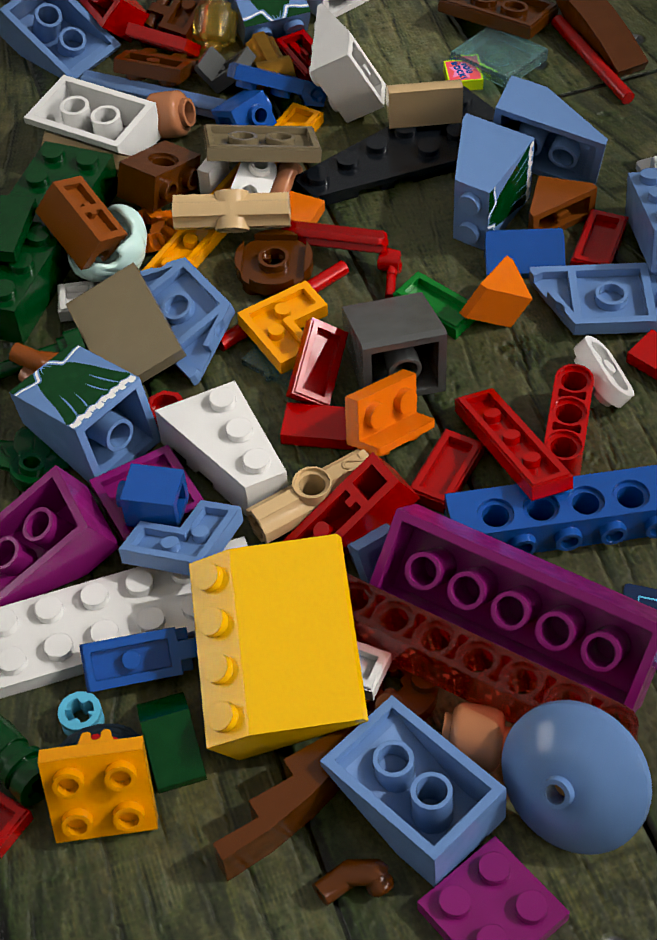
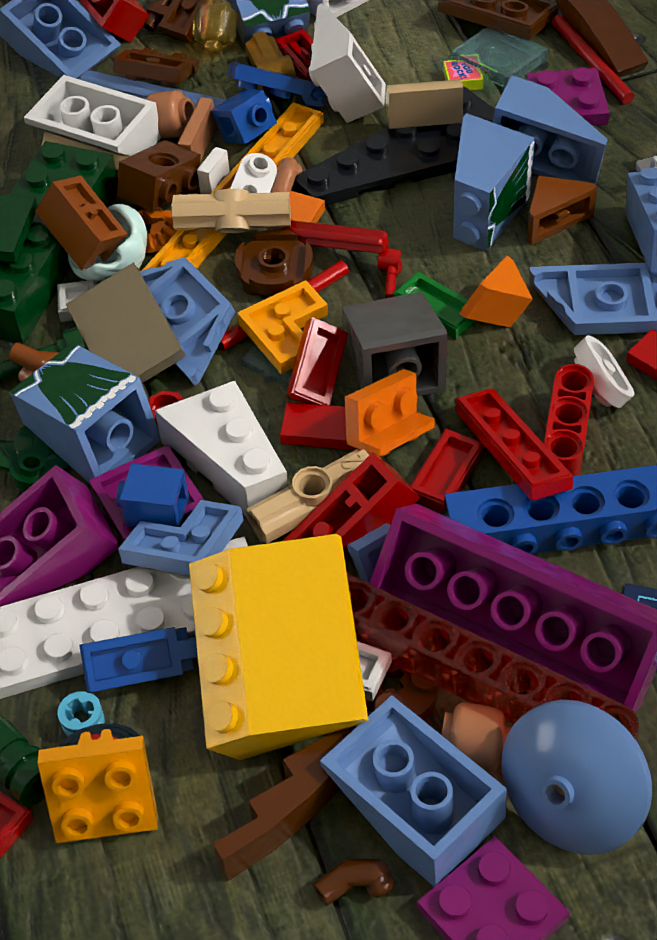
red tile [125,22,202,58] -> none
dark green slope [136,692,207,794] -> none
dark grey bracket [194,46,257,94] -> none
dark tan tile [203,124,322,163] -> none
blue slope [484,228,566,278] -> none
red tile [570,209,629,265] -> none
none -> nougat tile [177,97,217,162]
none -> magenta plate [526,68,610,126]

